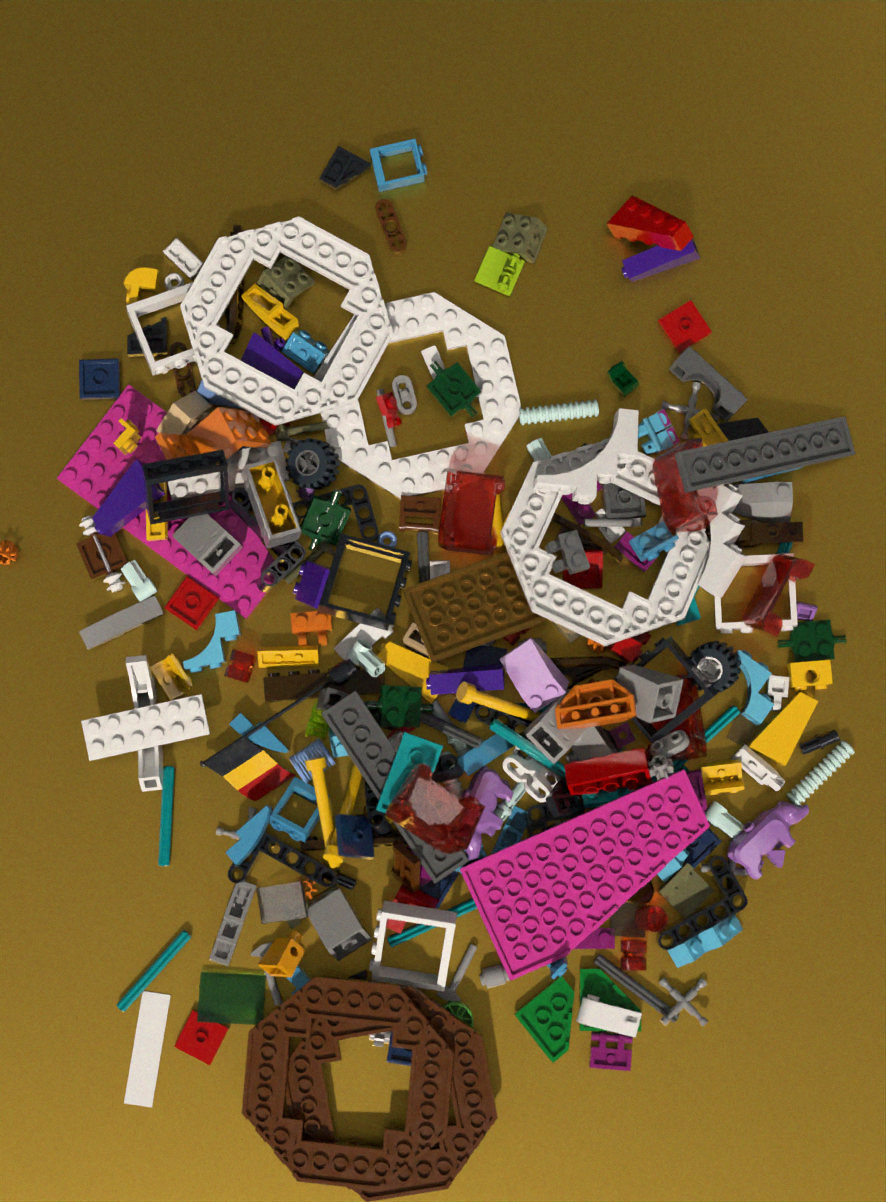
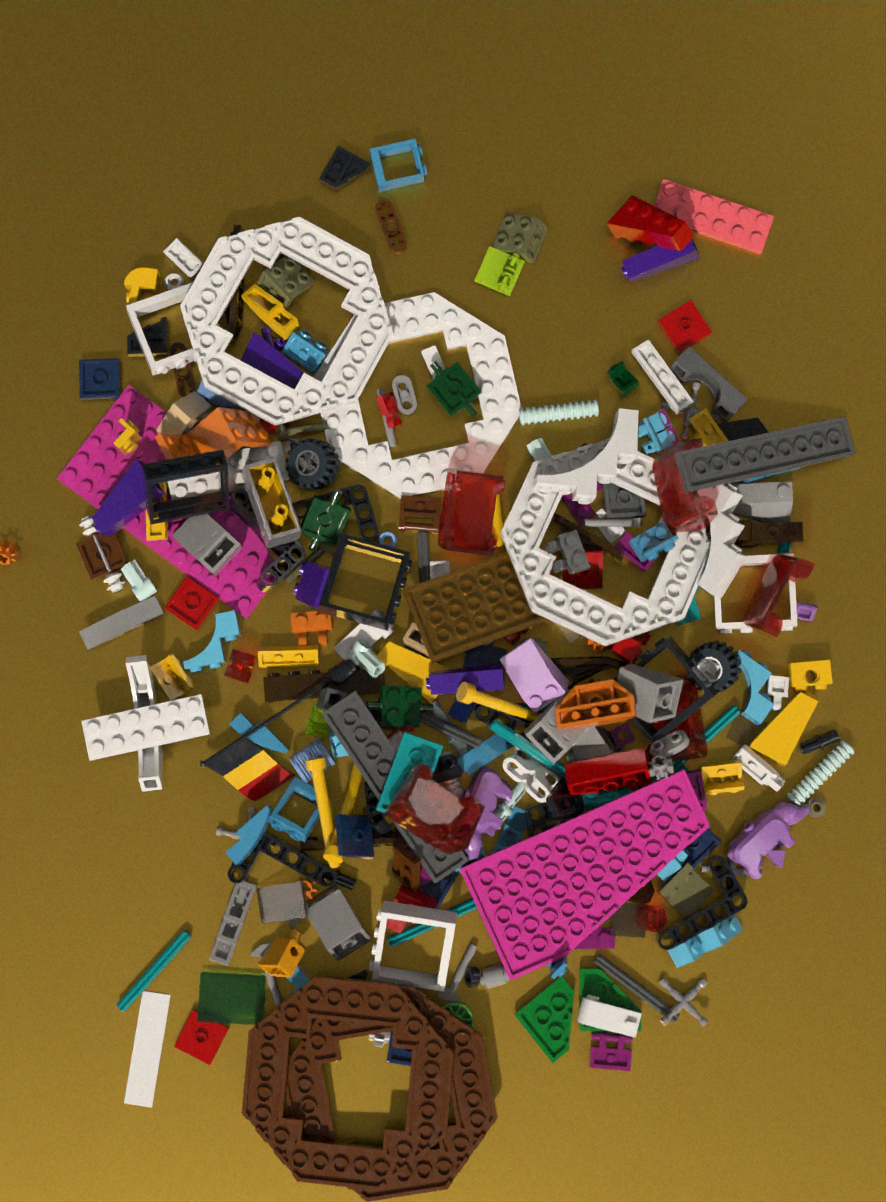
teal axle [158,766,175,866] -> none
medium lavender plate [296,487,315,499] -> none
clear red wheel [620,940,647,971] -> none
light aqua piece [704,800,744,839] -> none
dark green plate [777,620,847,663] -> none
none -> black tile [464,967,480,988]
none -> white plate [631,340,694,415]
none -> coral plate [654,179,774,254]
none -> dark tan plate [806,798,826,818]

